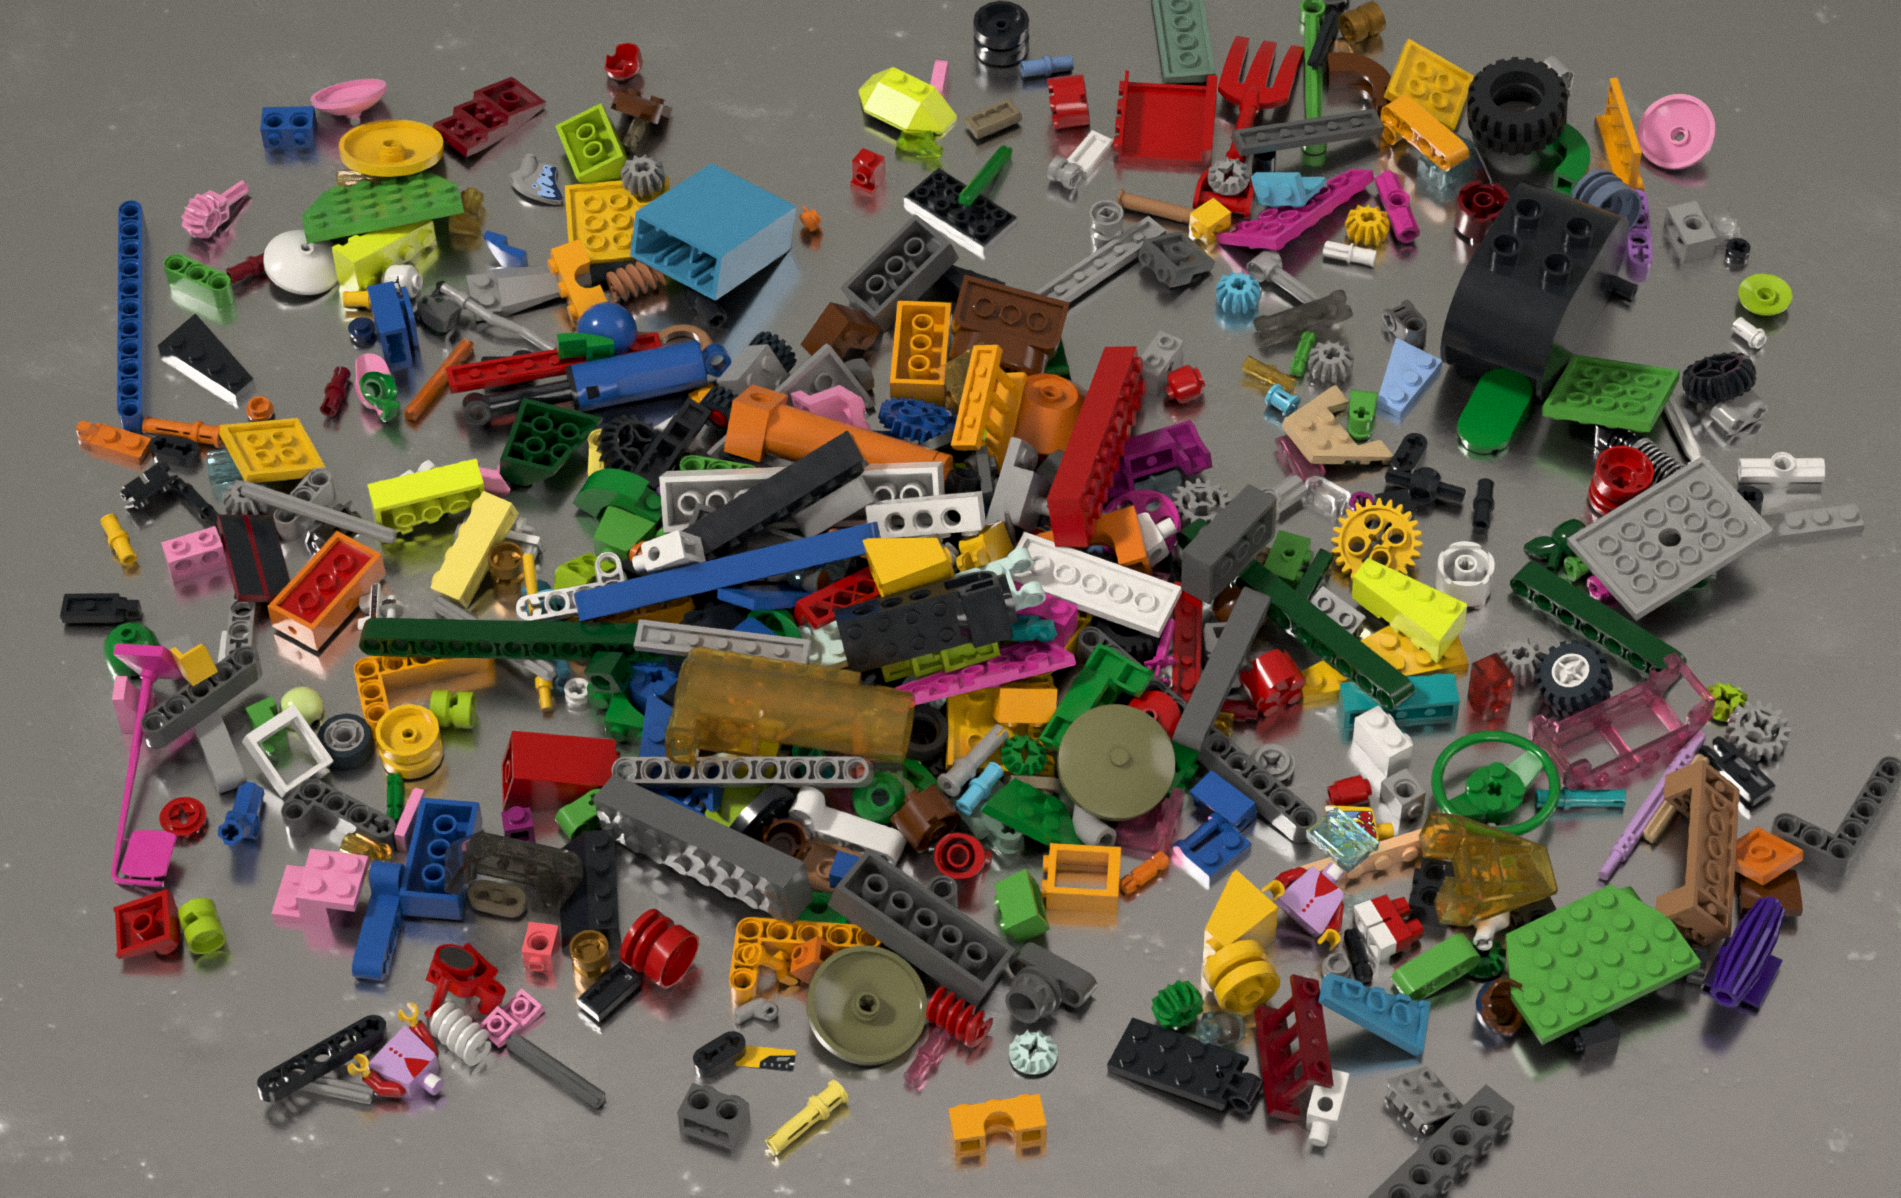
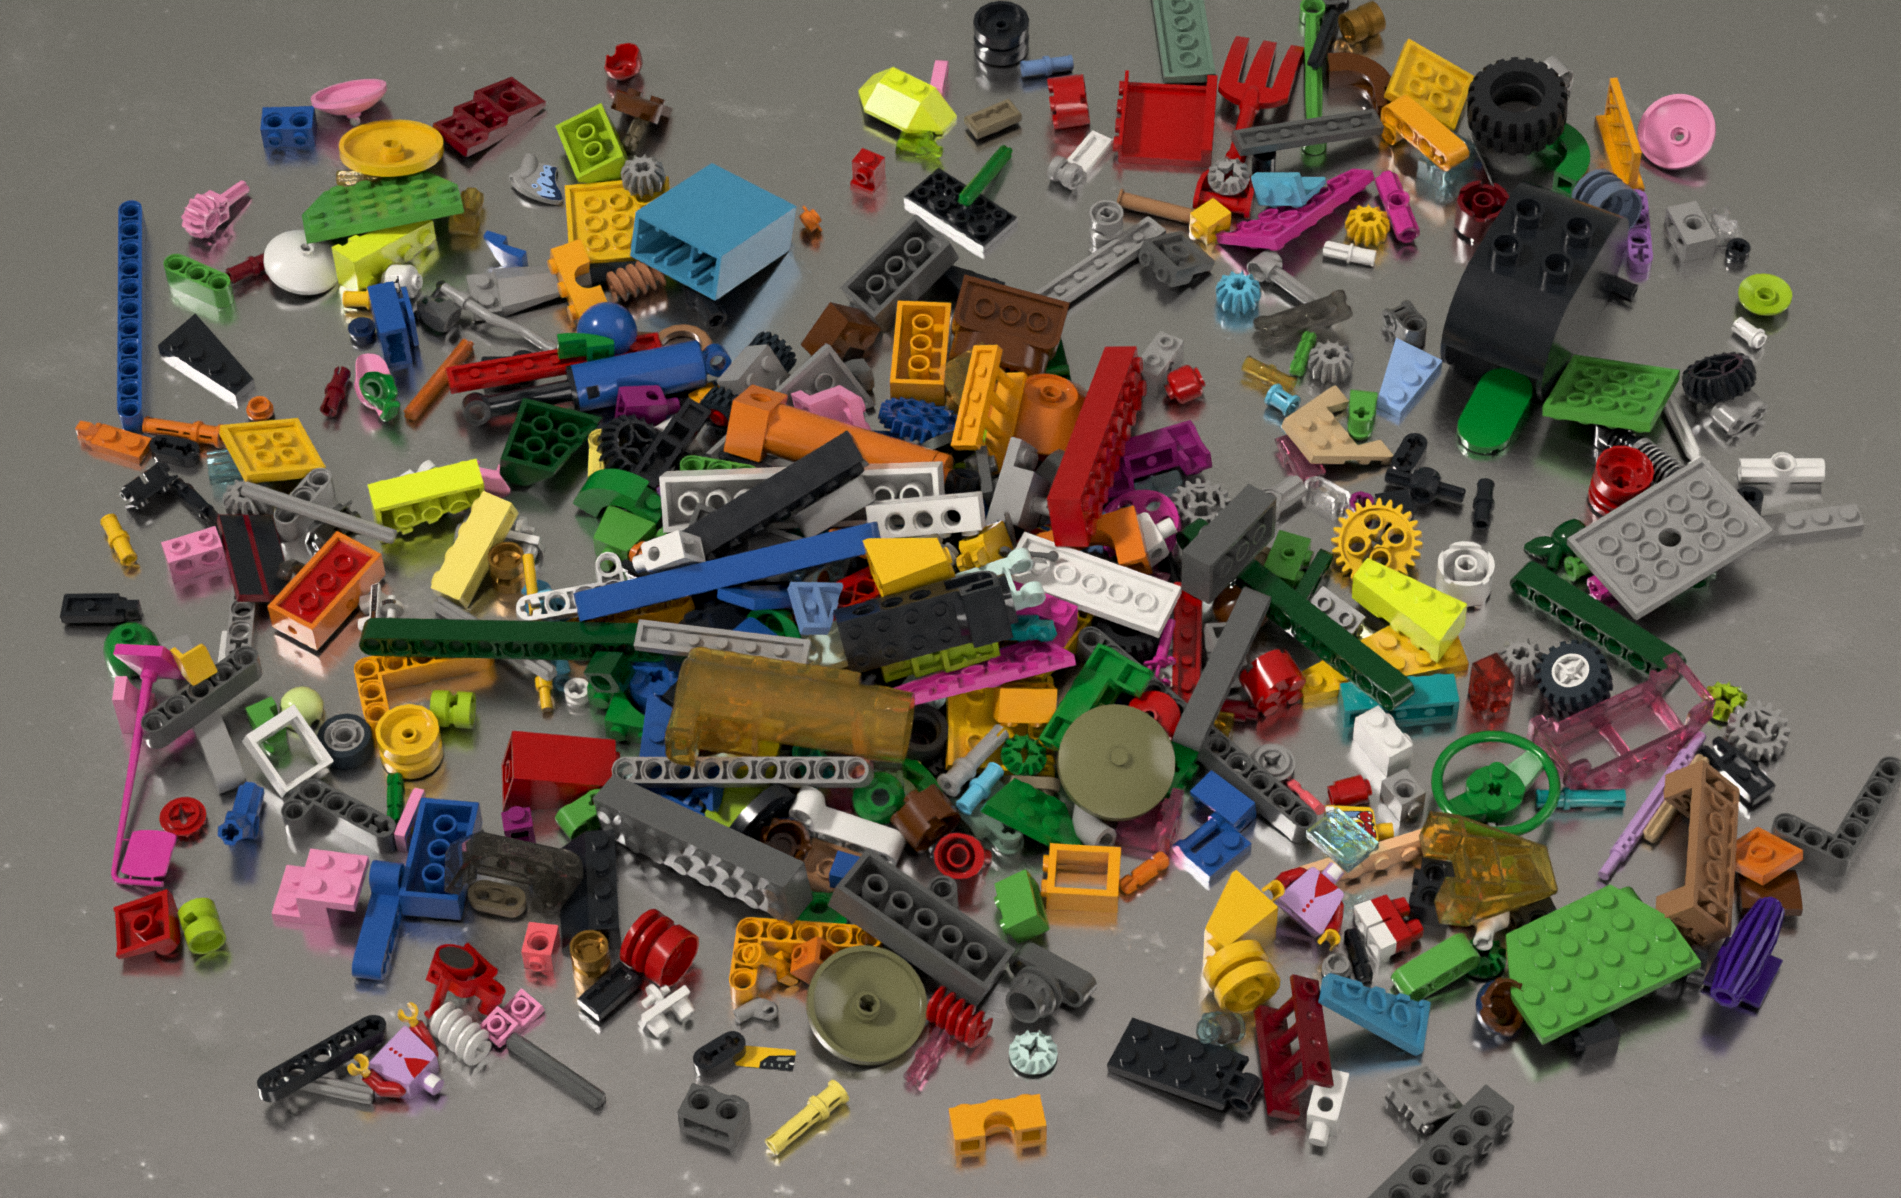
clear yellow piece [339,832,395,871] -> none
lime brick [553,552,616,590] -> none
green gear [1151,980,1204,1031] -> none
none -> clear smoke arm [277,559,306,581]
none -> magenta torso [615,385,680,428]
none -> white hips [637,984,695,1038]
none -> medium blue wing [787,582,843,635]
none -> dark grey hinge [999,546,1059,562]
none -> coral piece [1286,779,1325,815]

